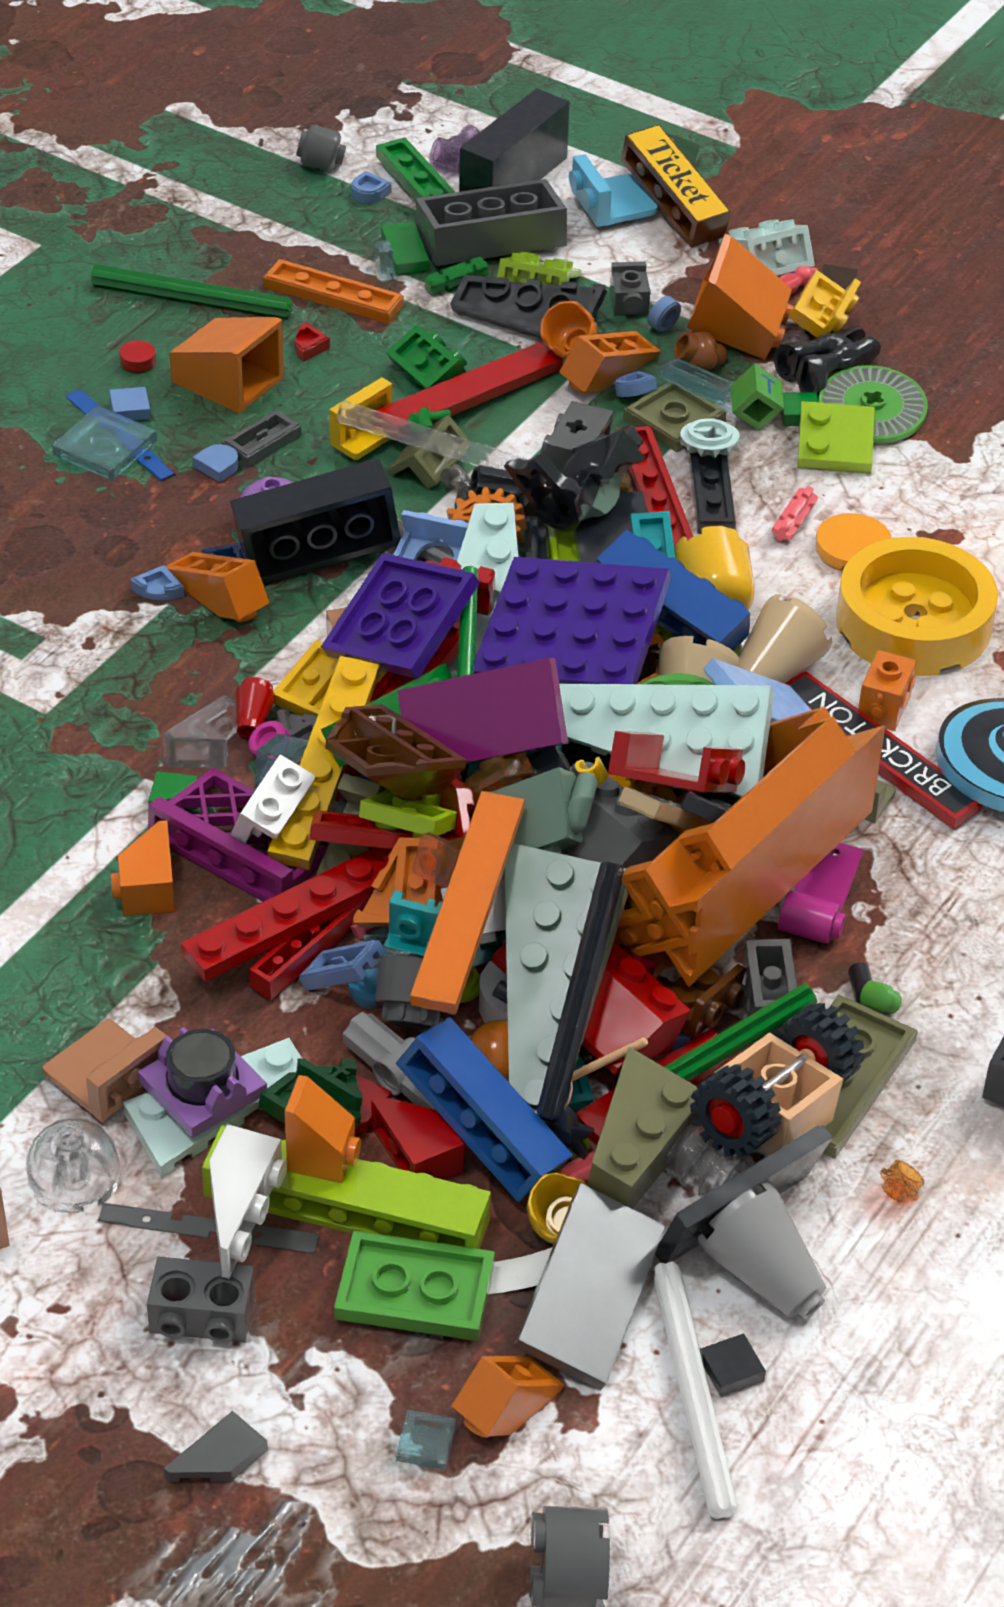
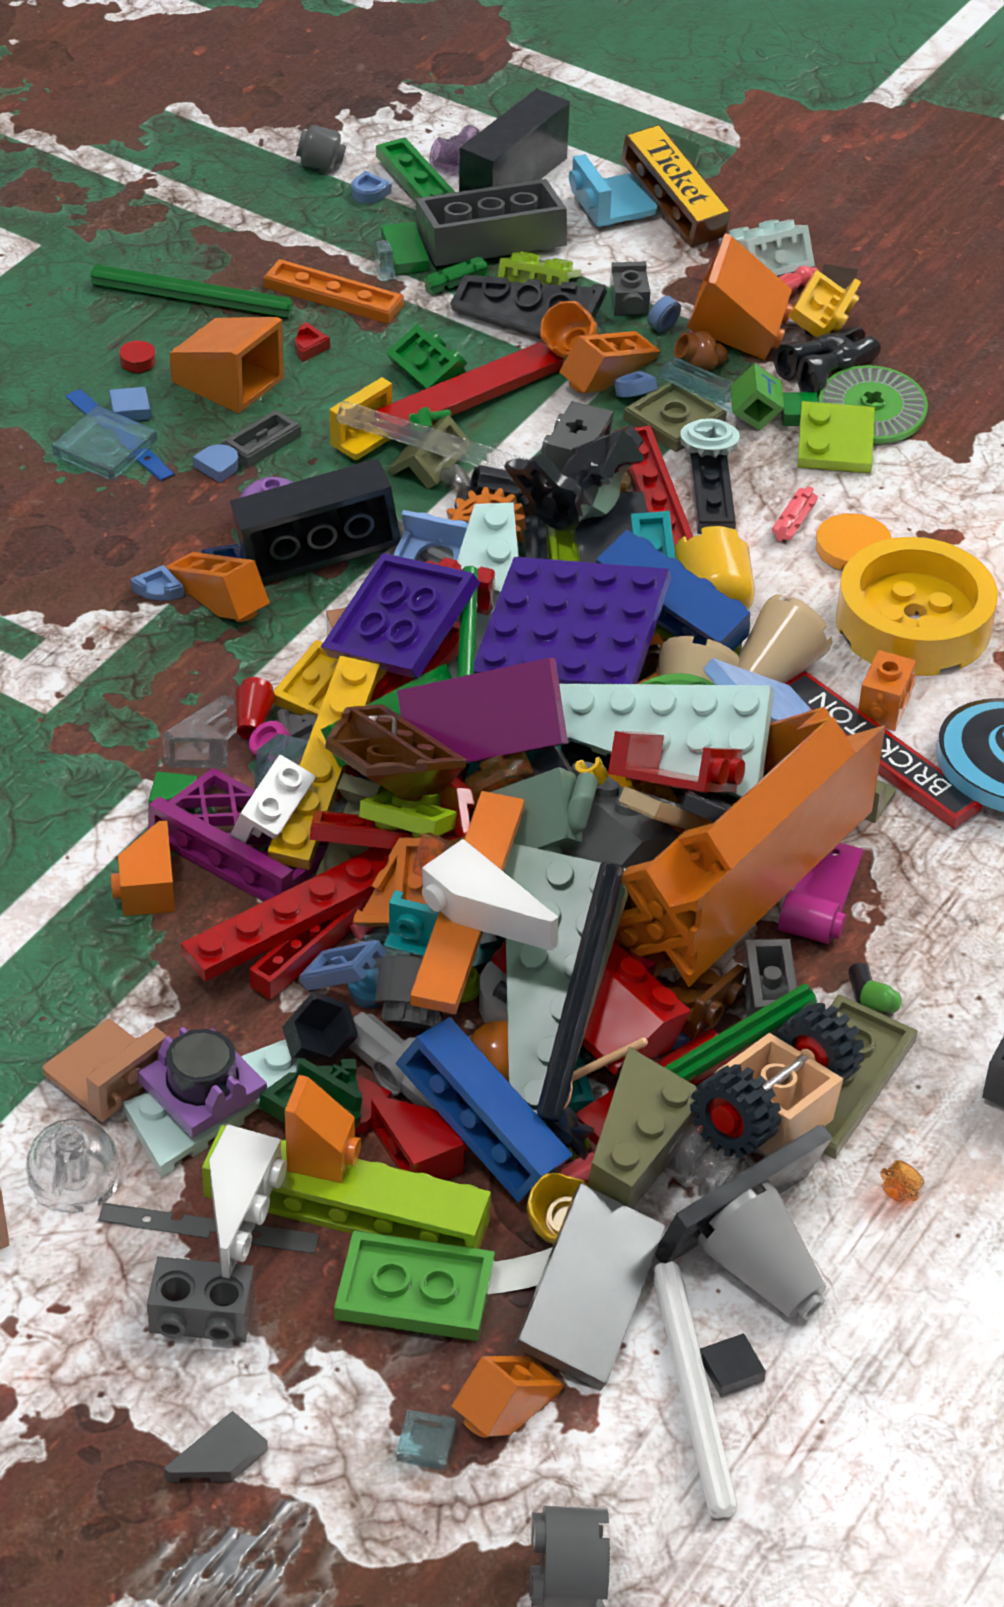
none -> black panel [282,992,358,1066]
none -> white slope [422,839,558,951]

